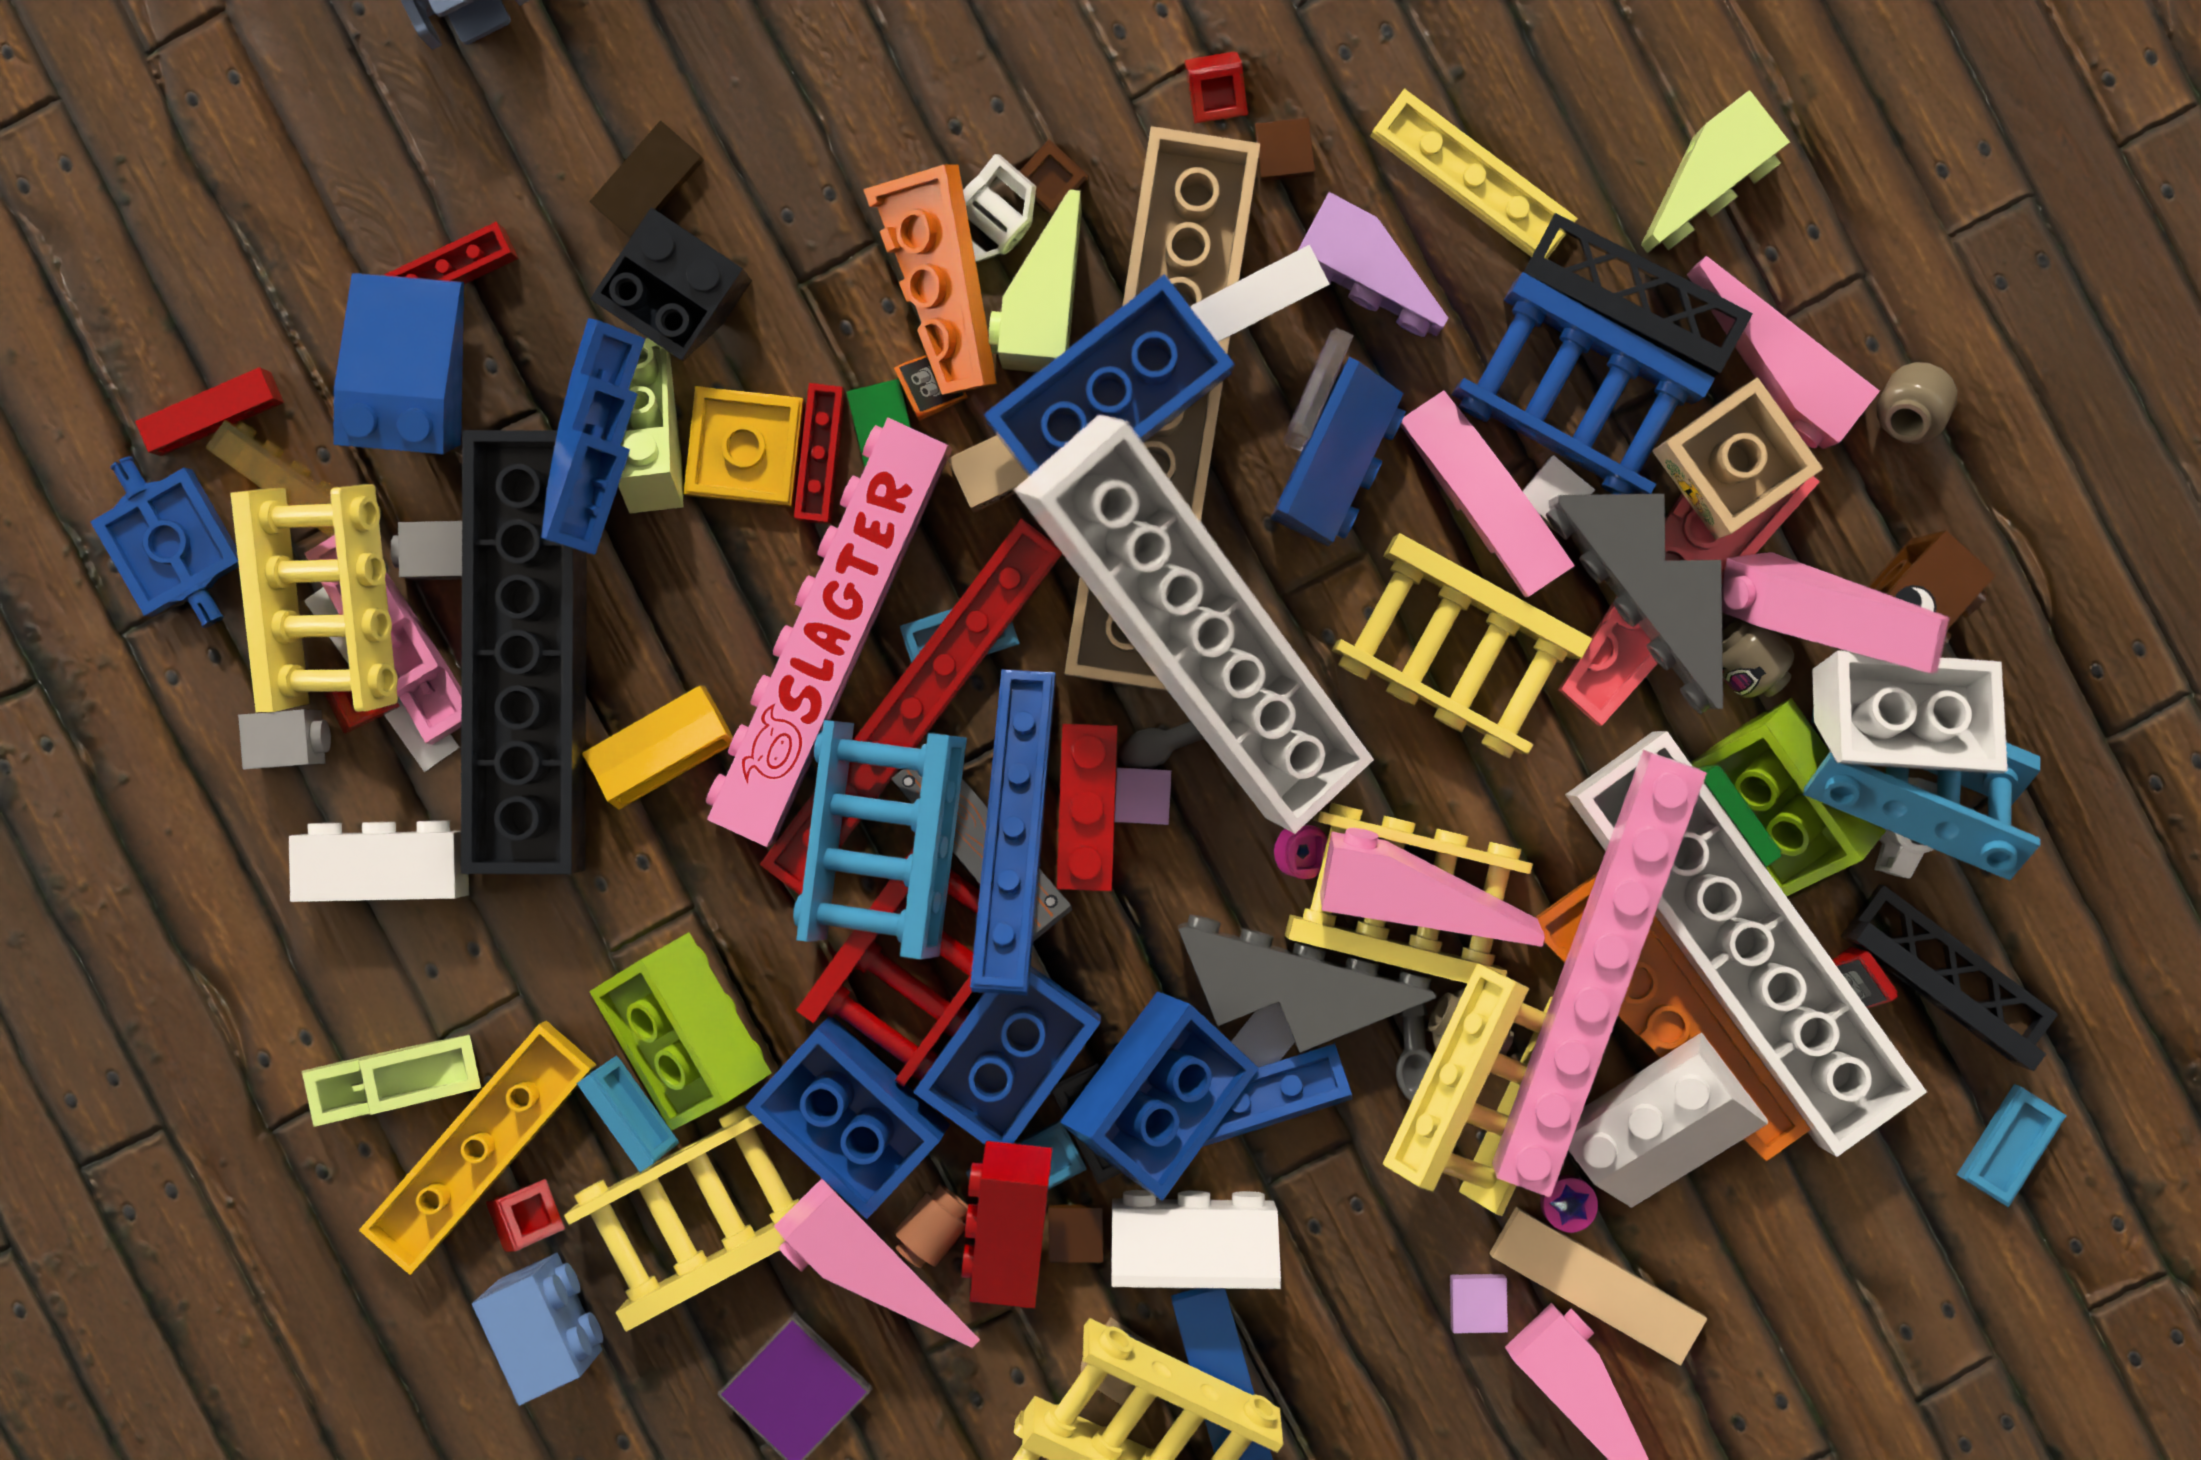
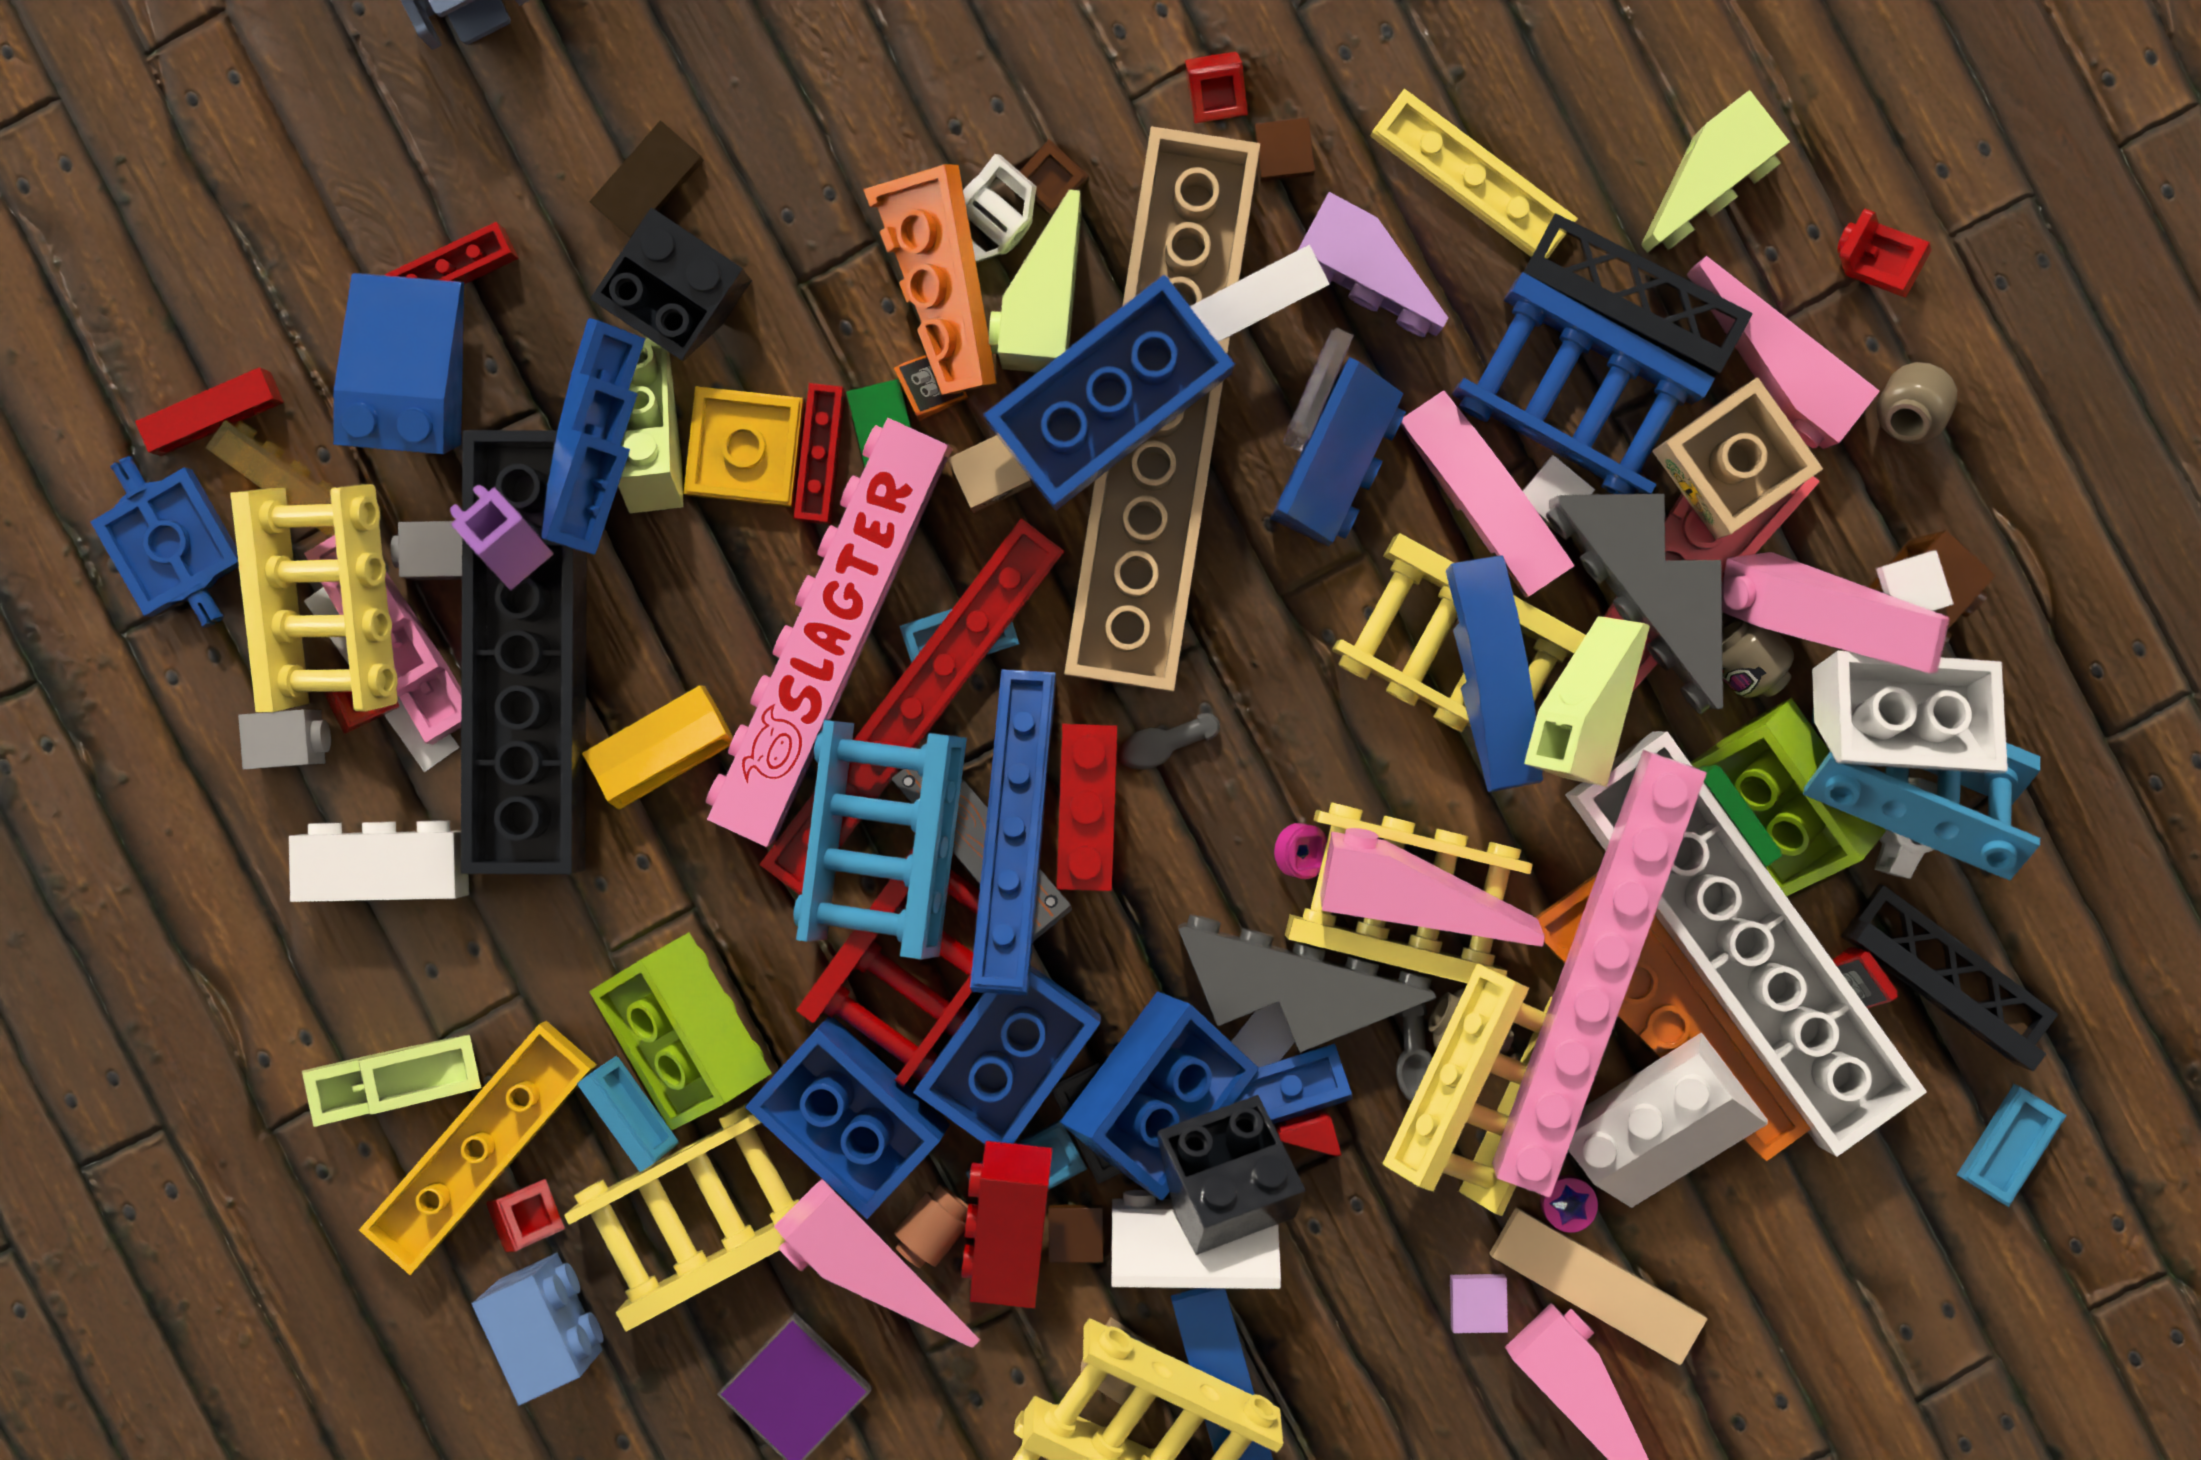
white brick [1014,415,1374,834] -> none
lavender tile [1114,768,1171,825] -> none
none -> medium lavender brick [450,485,553,591]
none -> black slope [1157,1095,1306,1255]
none -> red slope [1275,1109,1342,1157]
none -> blue slope [1445,555,1543,792]
none -> yellowish green slope [1524,616,1650,787]
none -> red bracket [1837,209,1932,298]
none -> white tile [1876,550,1953,611]

